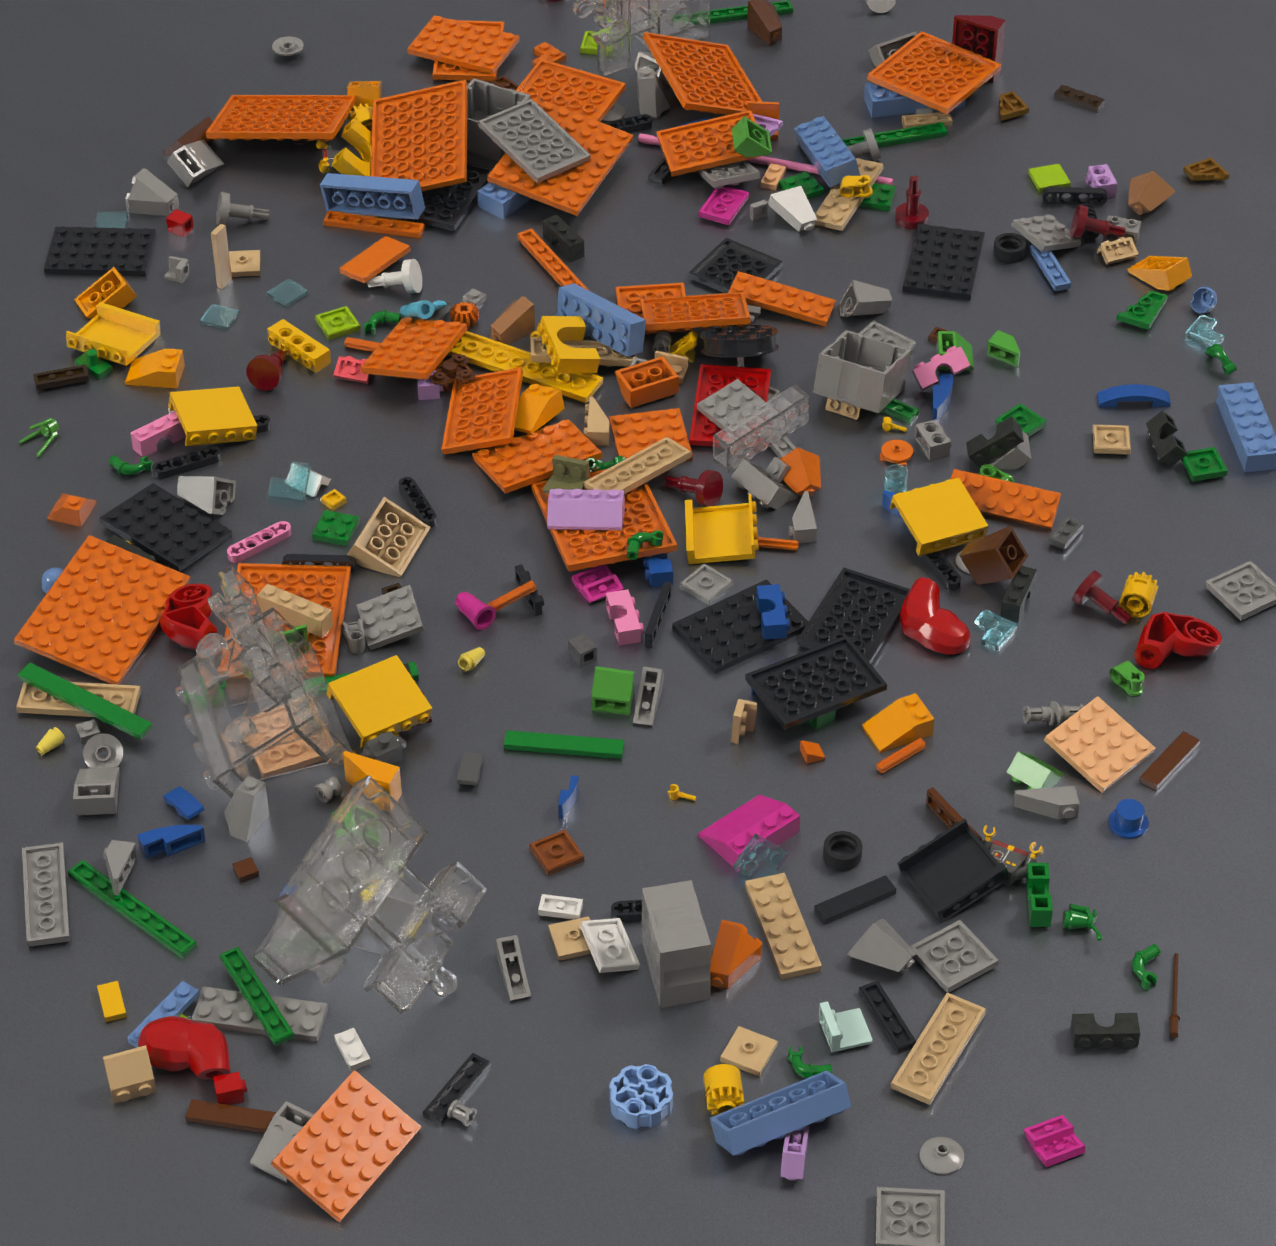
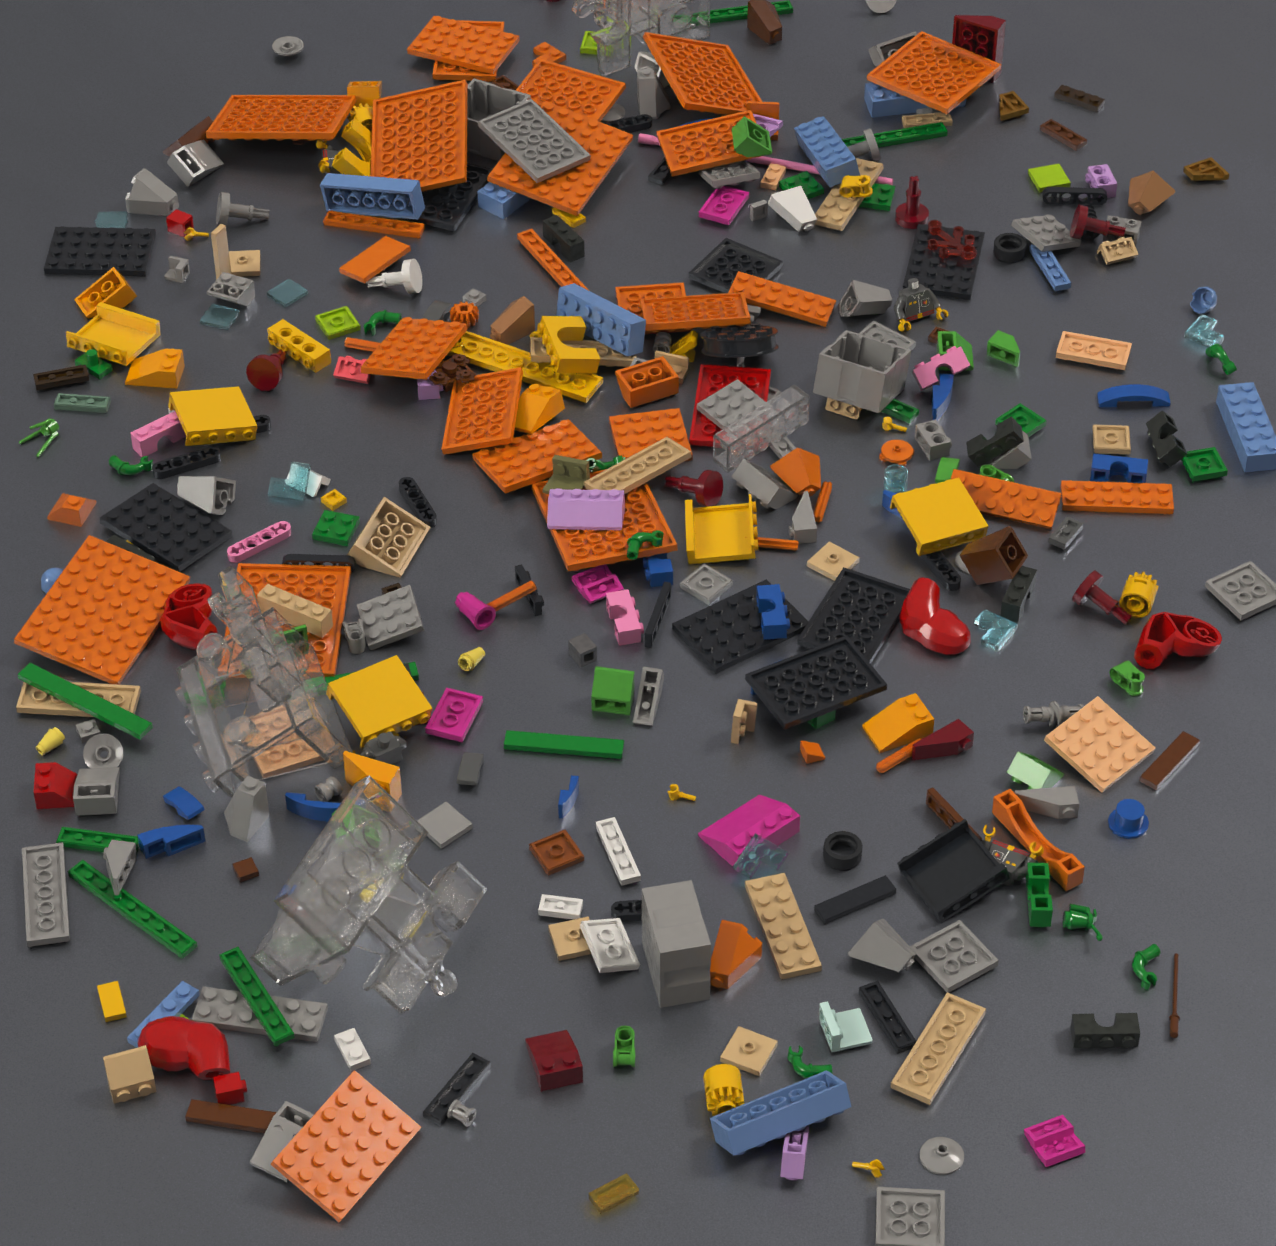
medium azure piece [400,300,447,319] -> none
light grey slope [494,935,531,1001] -> none
tan slope [584,397,610,446] -> none
light blue connector [609,1064,673,1129] -> none
light grey plate [765,457,790,483] -> none
green wing [1116,290,1168,330] -> none
light orange slope [1127,256,1192,291] -> none
none -> red slope [33,762,78,809]
none -> sand green tile [54,393,111,413]
none -> green tile [56,827,139,855]
none -> yellow hand [184,227,209,241]
none -> light grey slope [207,272,255,306]
none -> blue slope [285,792,367,822]
none -> light grey tile [415,801,473,849]
none -> dark pink plate [425,688,483,742]
none -> dark red slope [525,1030,583,1092]
none -> yellow tile [552,207,586,228]
none -> clear yellow plate [589,1173,639,1214]
none -> white plate [595,817,641,886]
none -> bright green piece [613,1025,635,1068]
none -> tan plate [807,542,860,581]
none -> orange axle [813,481,832,523]
none -> yellow hand [852,1159,885,1178]
none -> dark grey torso [894,278,949,332]
none -> dark red slope [912,719,974,760]
none -> clear red plant [928,220,977,260]
none -> bright green slope [935,457,960,483]
none -> orange arch [992,789,1085,891]
none -> reddish brown tile [1040,119,1087,151]
none -> light nougat plate [1056,331,1132,370]
none -> orange plate [1061,480,1174,514]
none -> blue arch [1090,454,1148,483]

